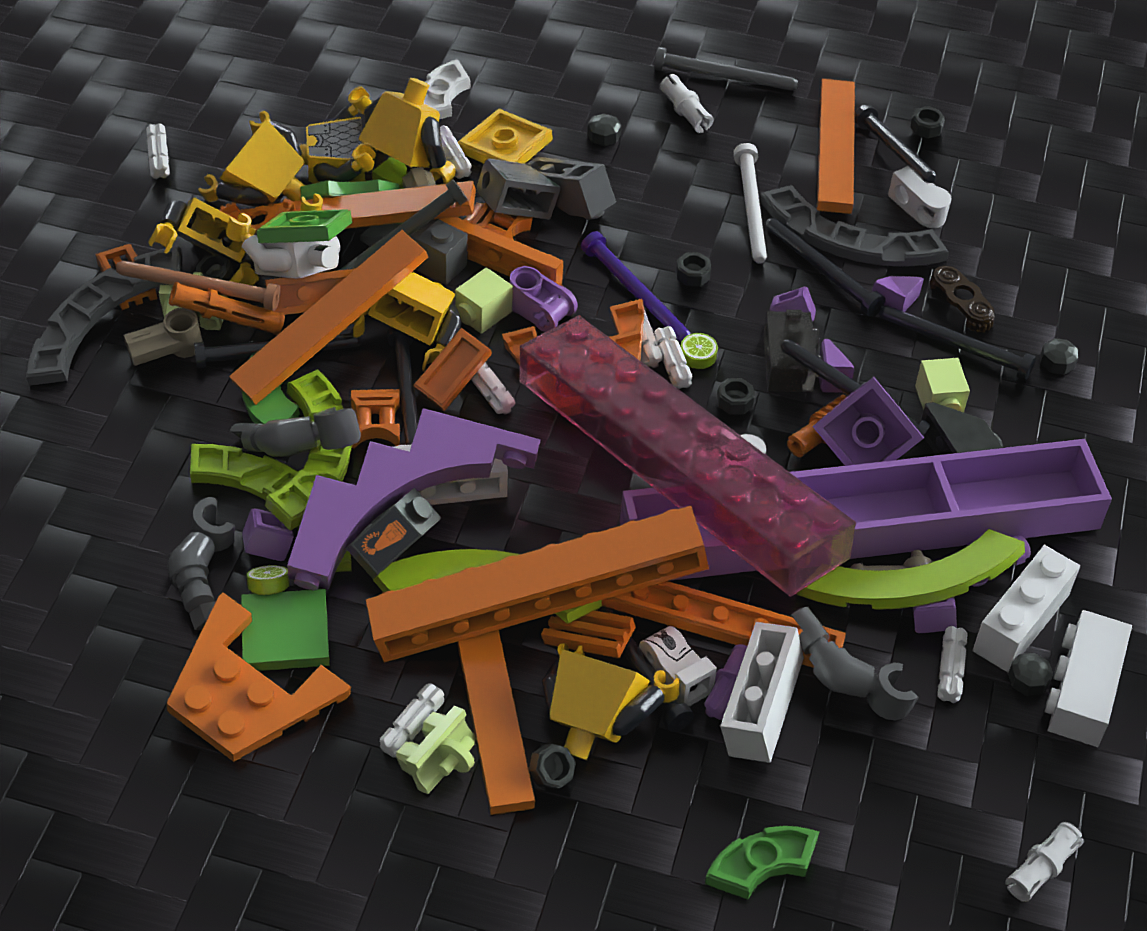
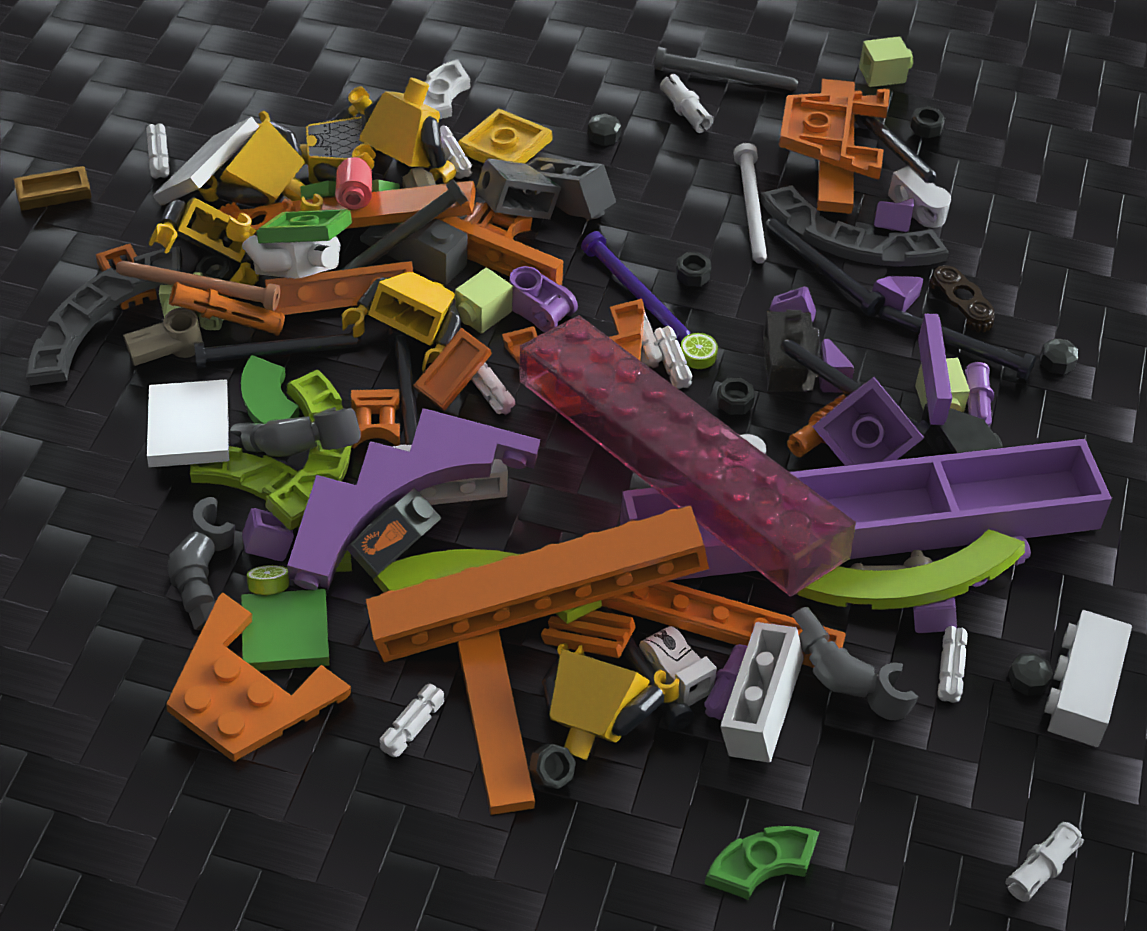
orange tile [229,230,429,405] -> none
lime tile [372,157,407,189] -> none
yellowish green hips [396,706,476,794] -> none
white brick [973,545,1080,672] -> none
none -> pearl gold tile [14,166,92,211]
none -> white tile [147,379,229,467]
none -> white tile [153,117,259,205]
none -> coral brick [335,157,372,209]
none -> orange wing [779,89,890,179]
none -> yellowish green brick [859,37,913,87]
none -> medium lavender slope [874,198,914,232]
none -> medium lavender tile [918,314,952,425]
none -> medium lavender axle [965,362,994,426]

